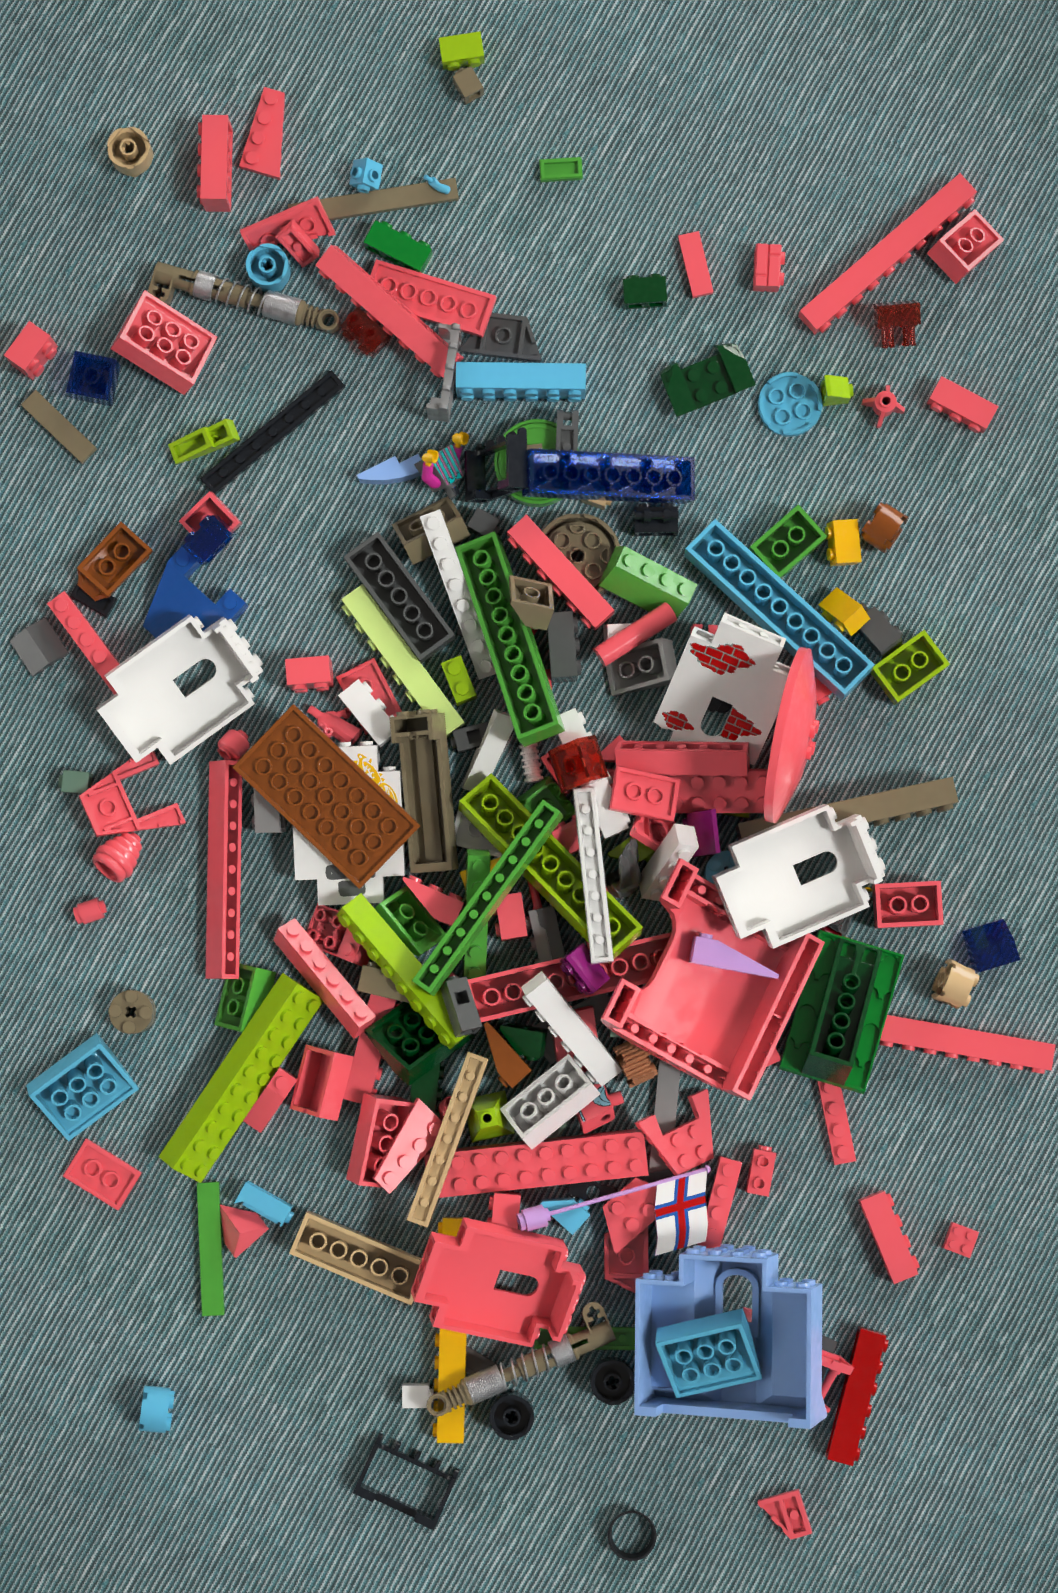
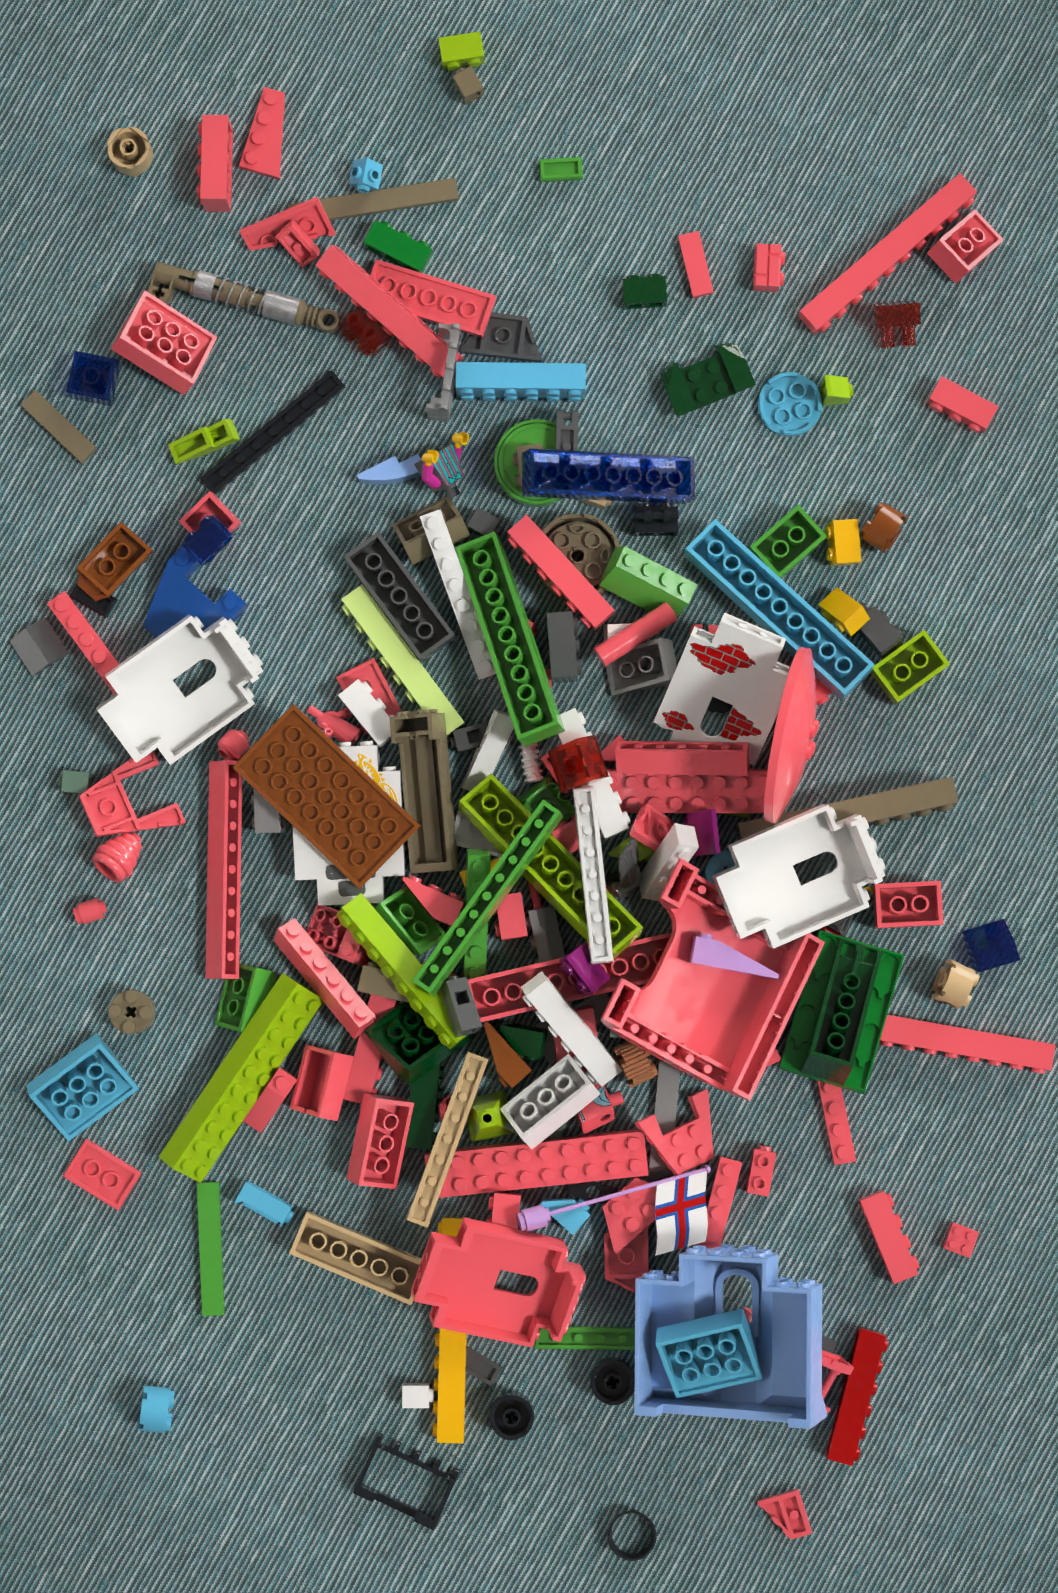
coral brick [4,321,58,380] -> none
coral slope [220,1205,269,1258] -> none
medium azure brick [246,243,291,292] -> none
coral brick [285,655,334,694] -> none
wing [372,1098,442,1194] -> none
medium azure piece [423,175,451,194] -> none
piece [426,1302,616,1417] -> none
lime brick [441,655,477,706] -> none
black hinge [464,427,528,504] -> none
dark tan slope [509,575,554,630] -> none
coral tile [608,766,680,823] -> none
coral brick [861,385,905,428] -> none

